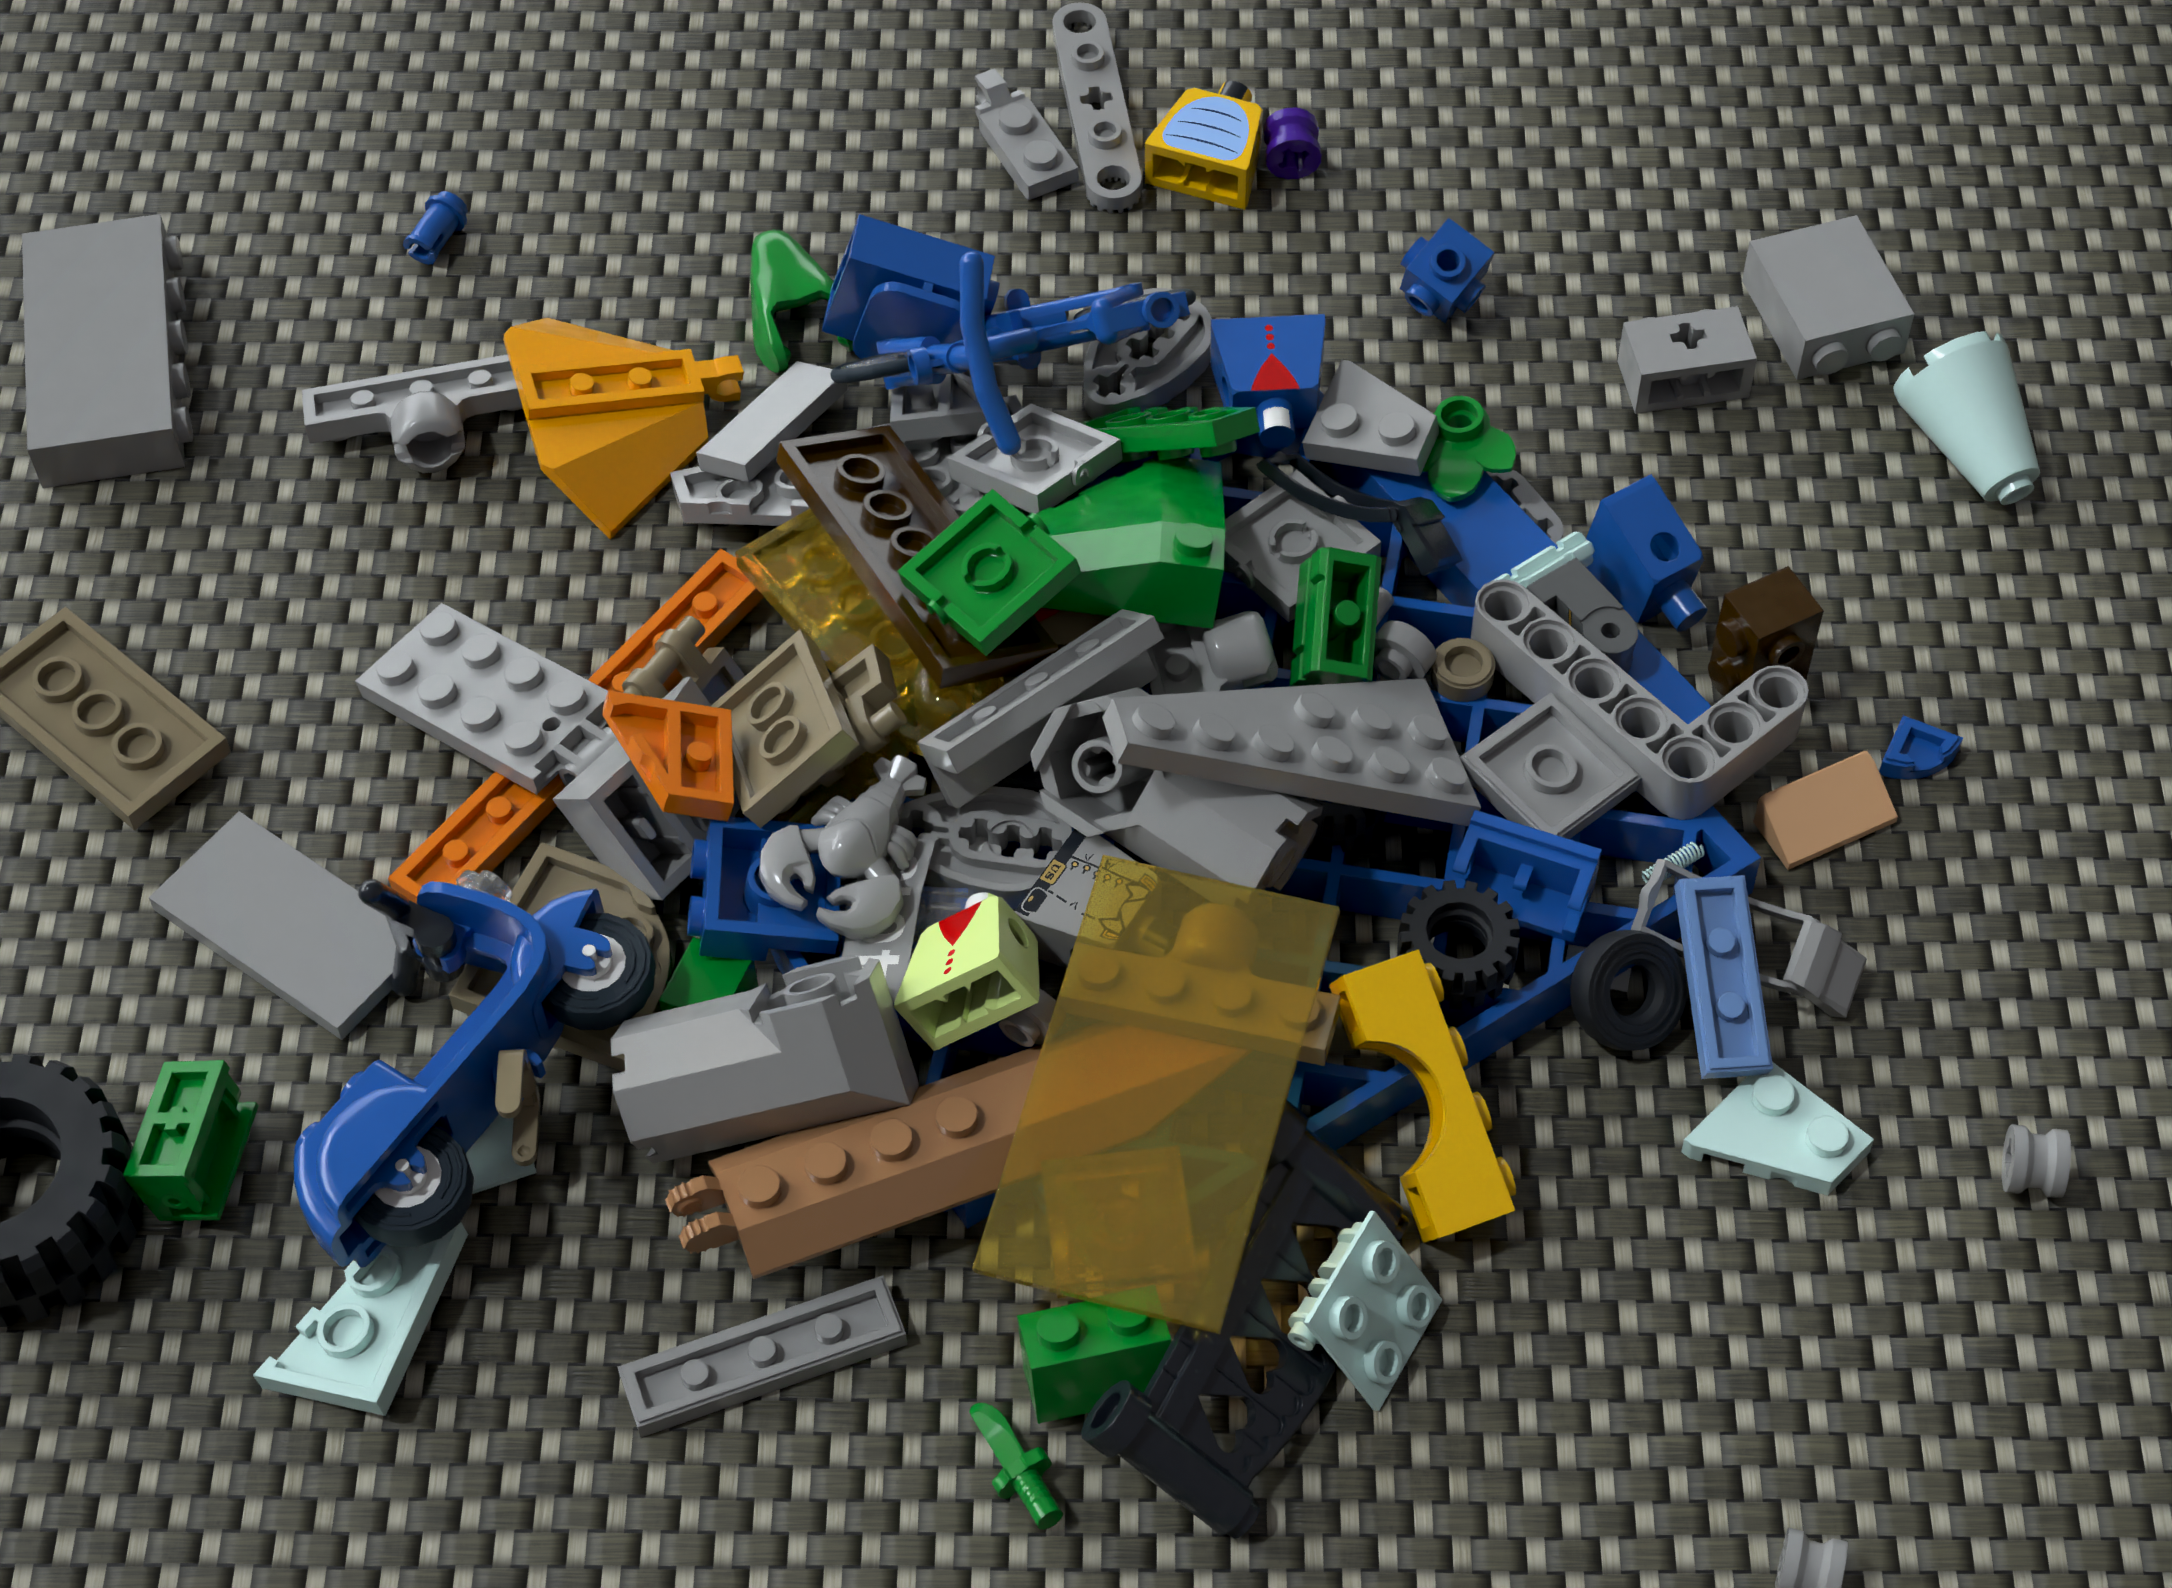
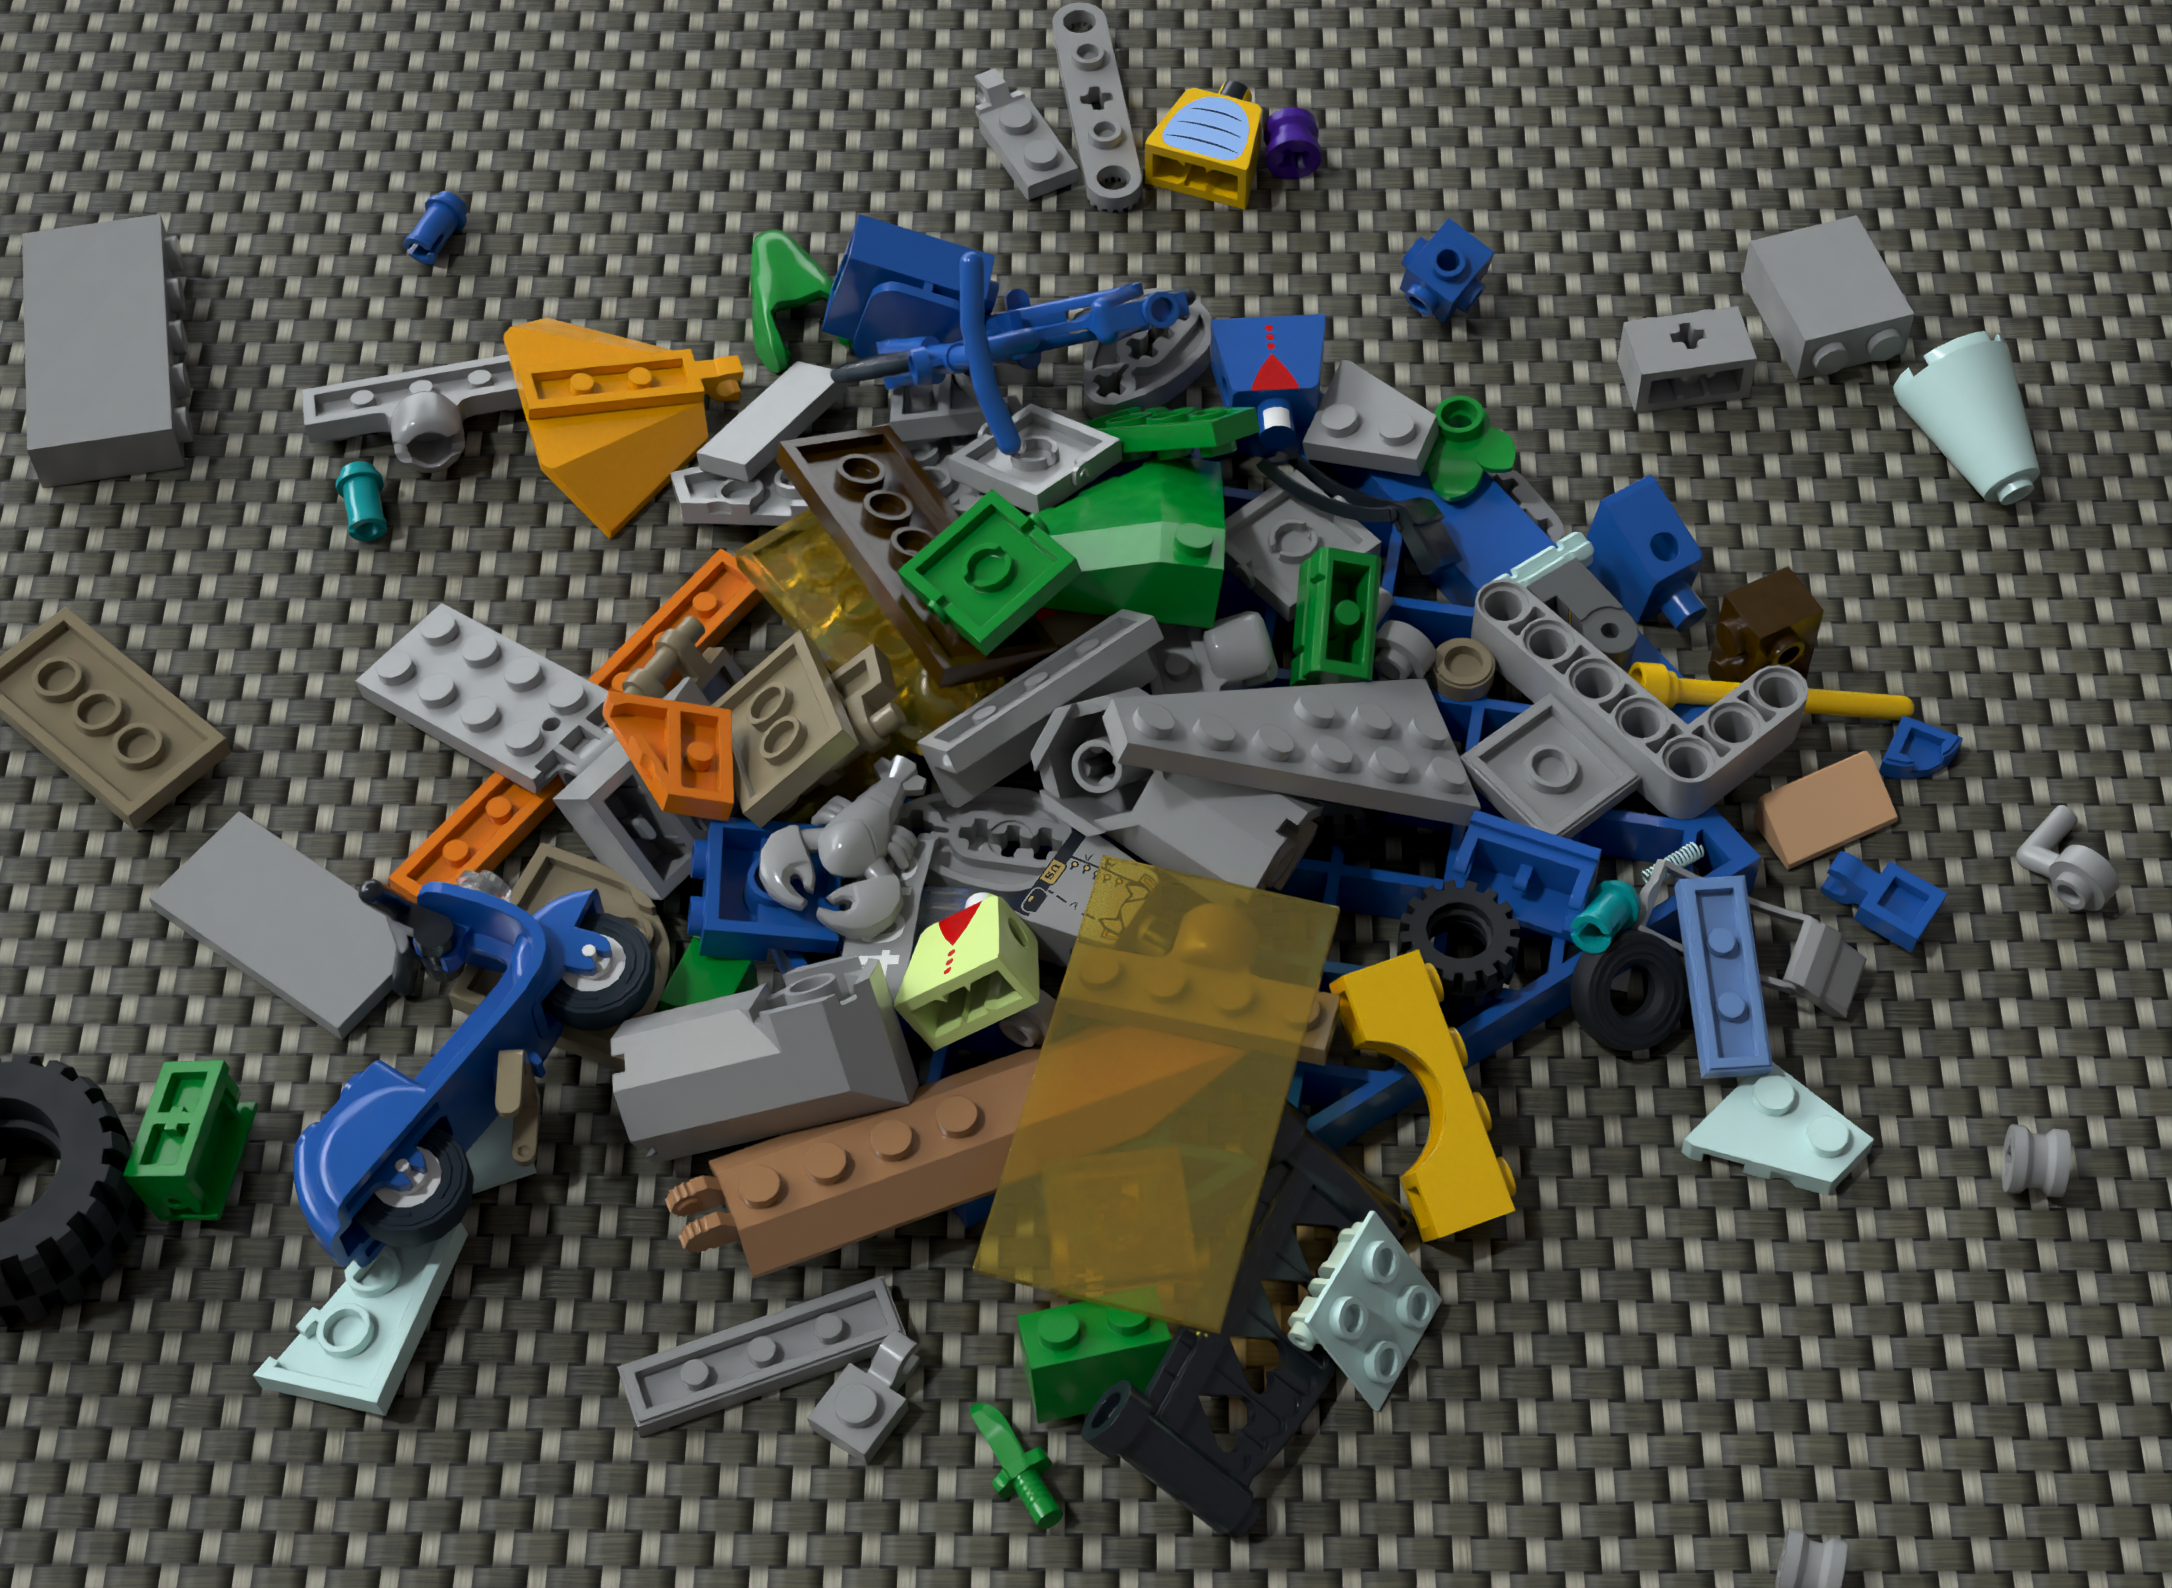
none -> teal pin [335,461,387,541]
none -> light grey plate [807,1329,921,1465]
none -> teal pin [1570,880,1641,954]
none -> yellow piece [1628,662,1914,721]
none -> blue plate [1820,851,1948,953]
none -> light grey plate [2016,805,2120,911]

